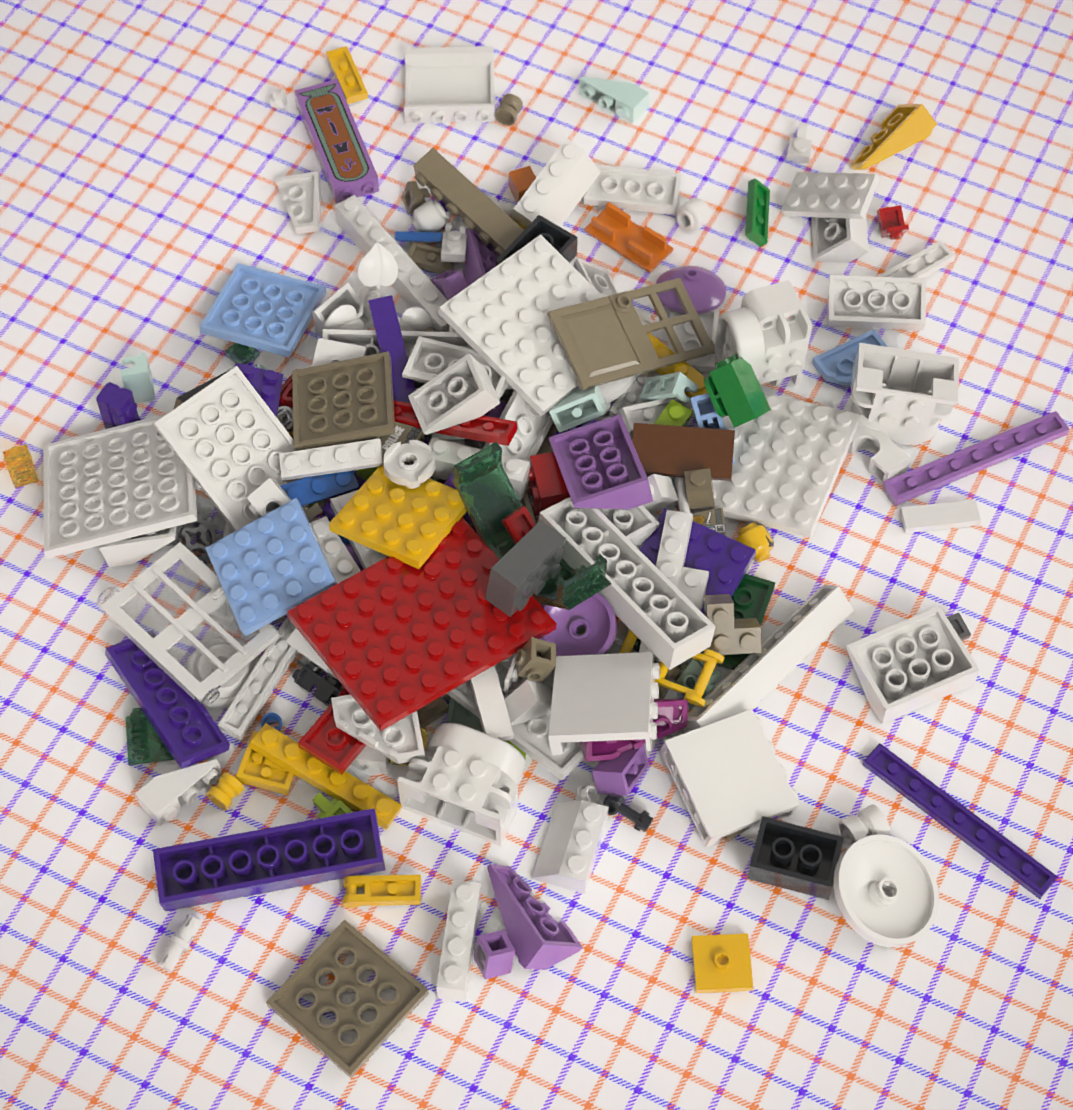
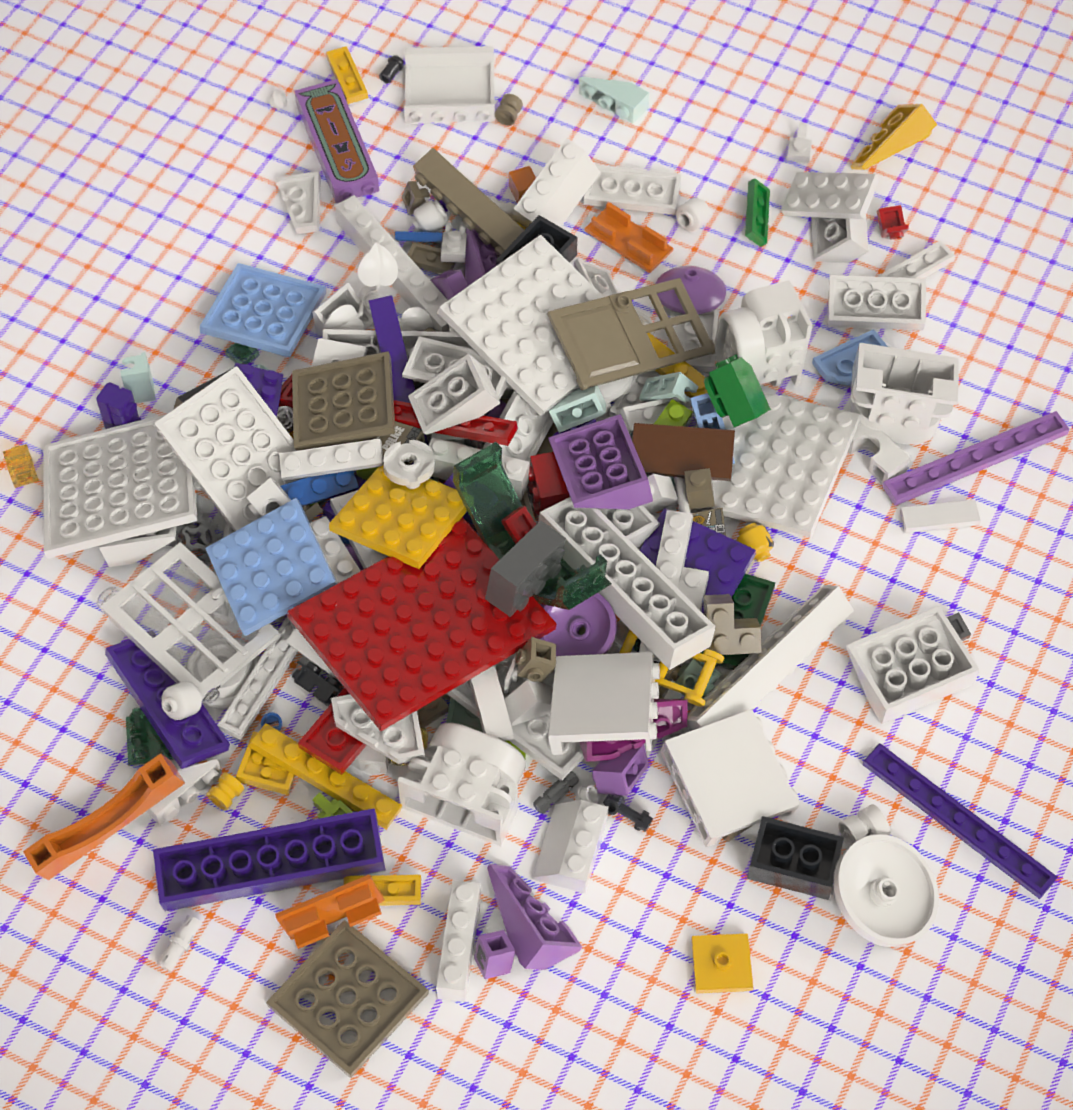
none -> orange arch [23,753,185,881]
none -> white head [161,681,202,720]
none -> orange brick [275,874,385,949]
none -> black pin [379,55,404,84]
none -> dark grey axle [533,771,579,814]

